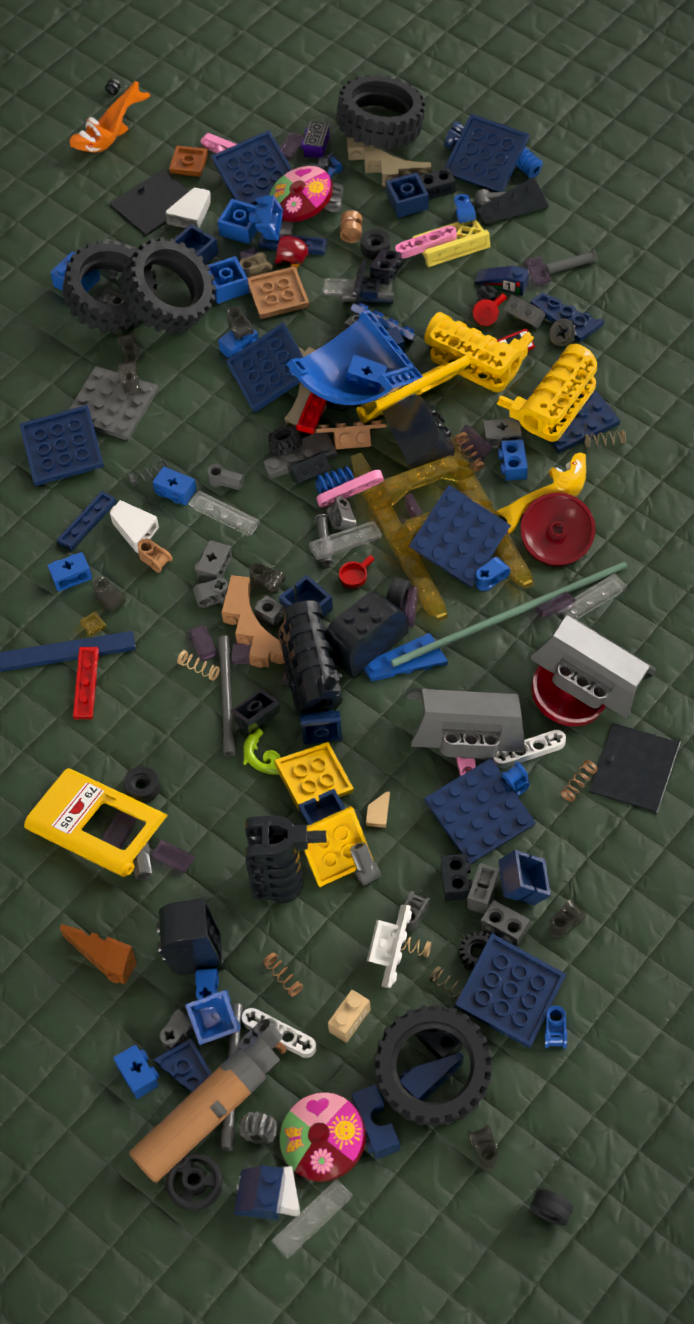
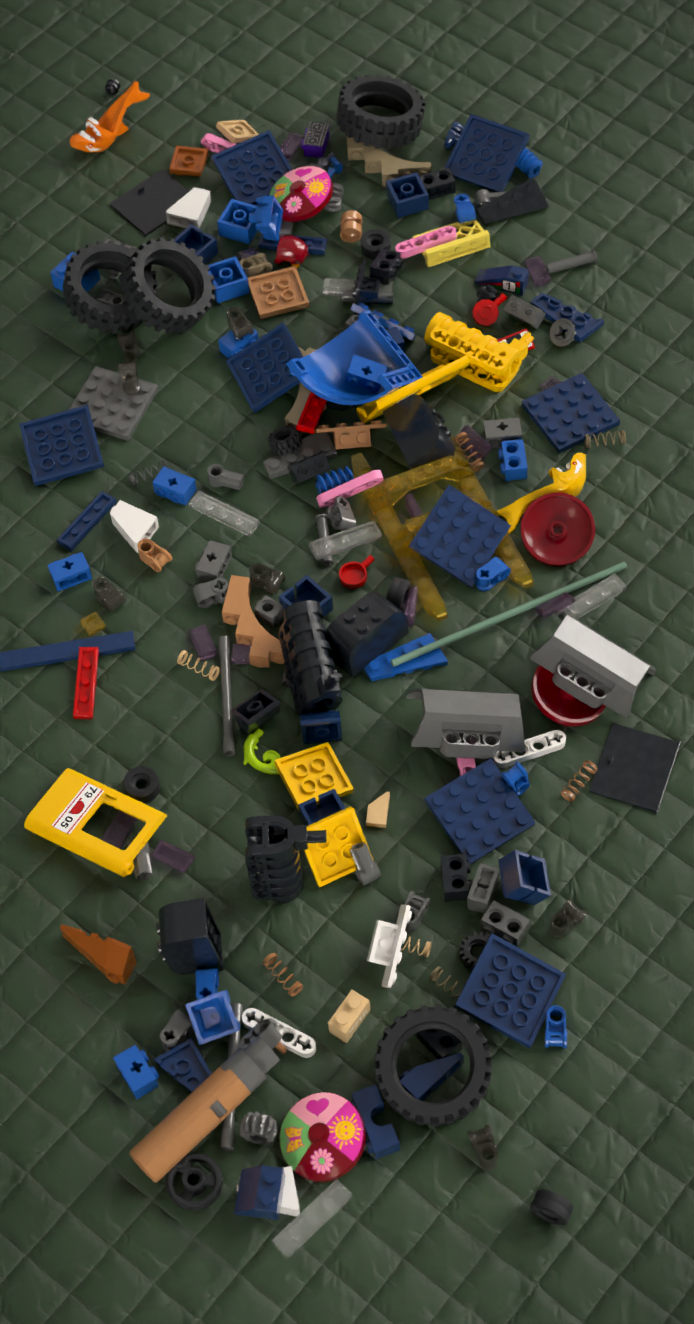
yellow piece [497,344,597,442] -> none
none -> tan tile [216,120,259,143]

